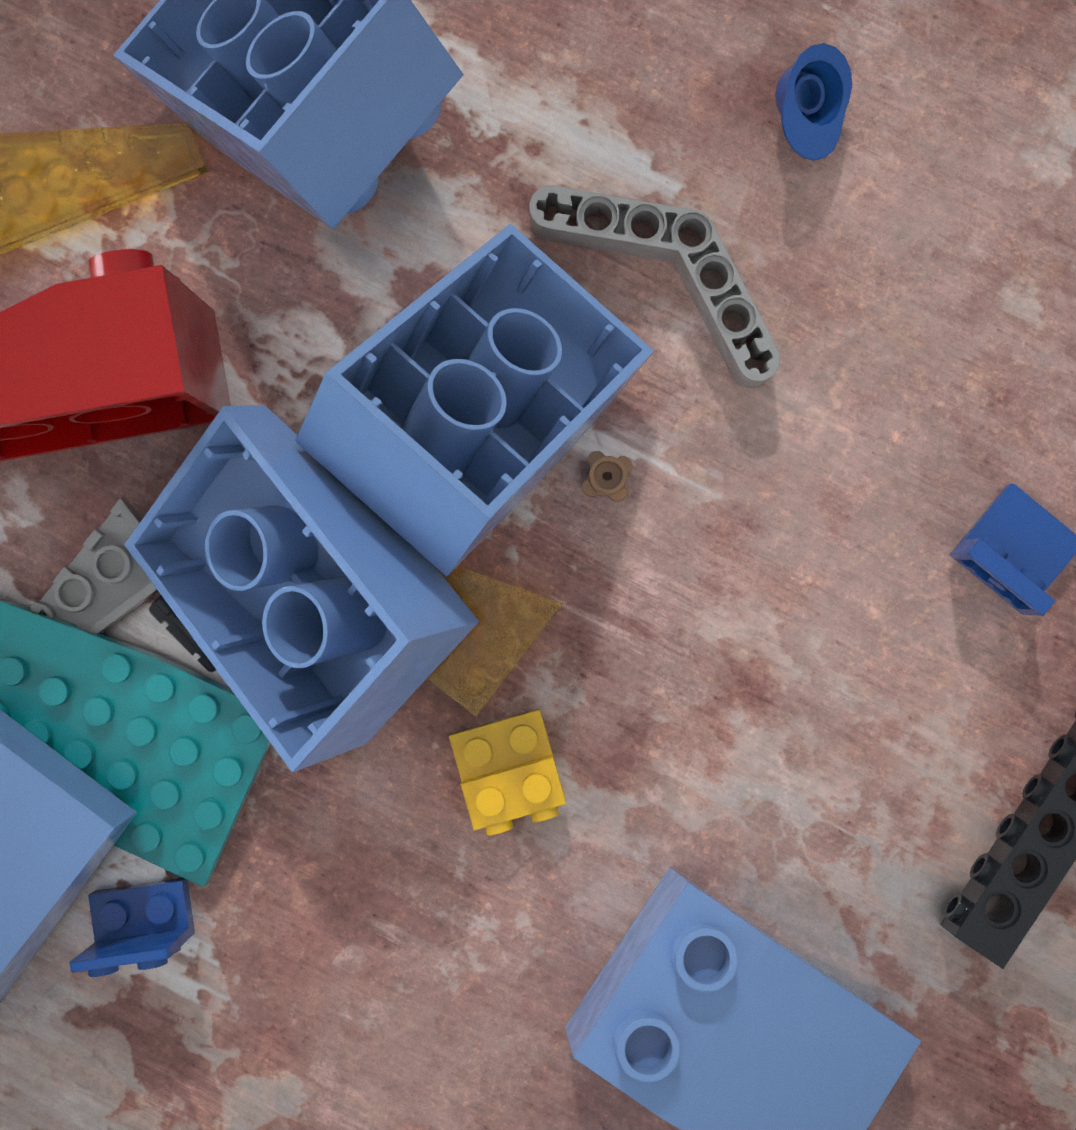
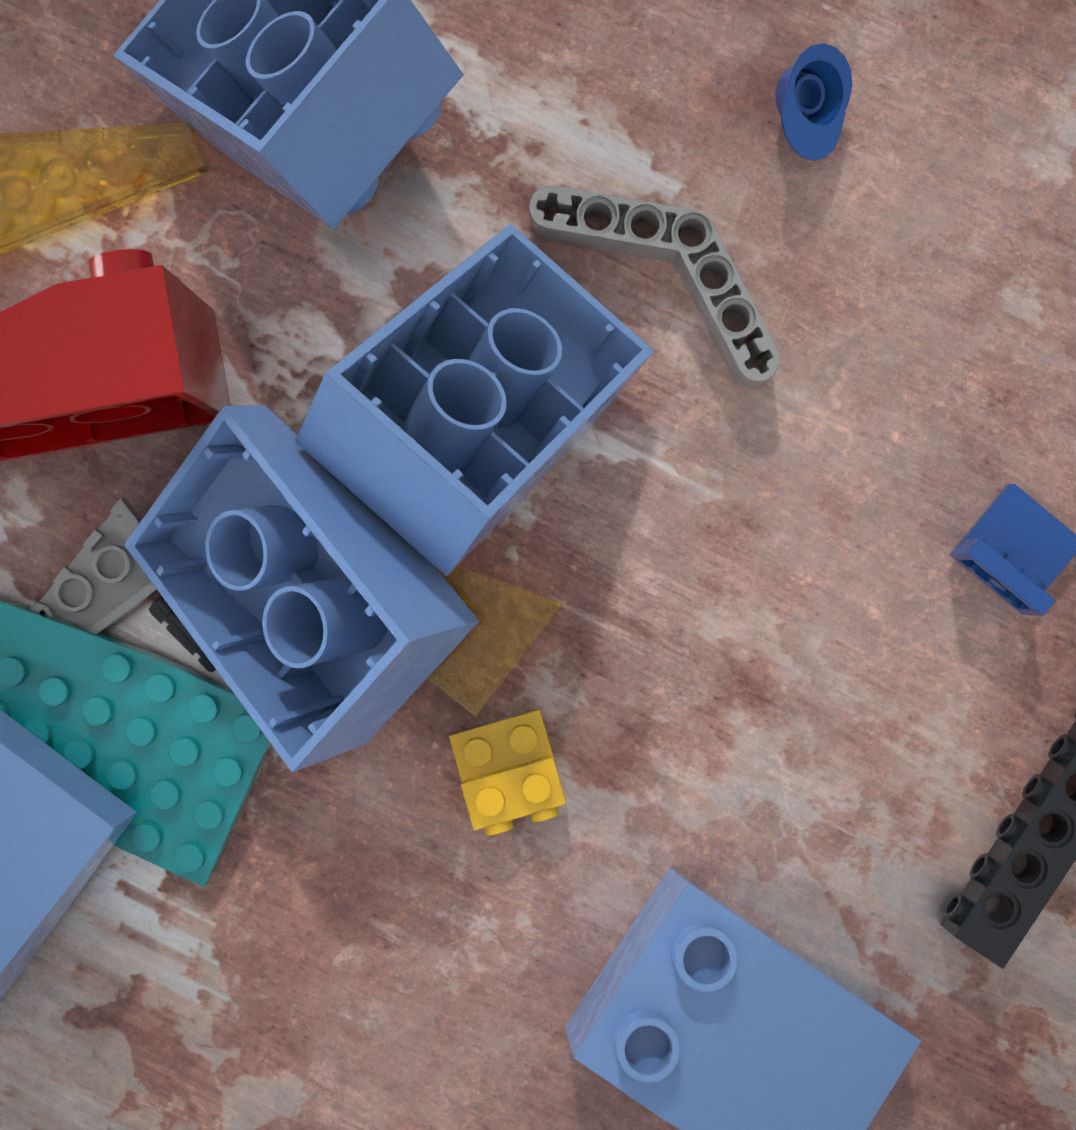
blue bracket [69,878,195,977] -> none
medium nougat plate [582,451,633,502] -> none

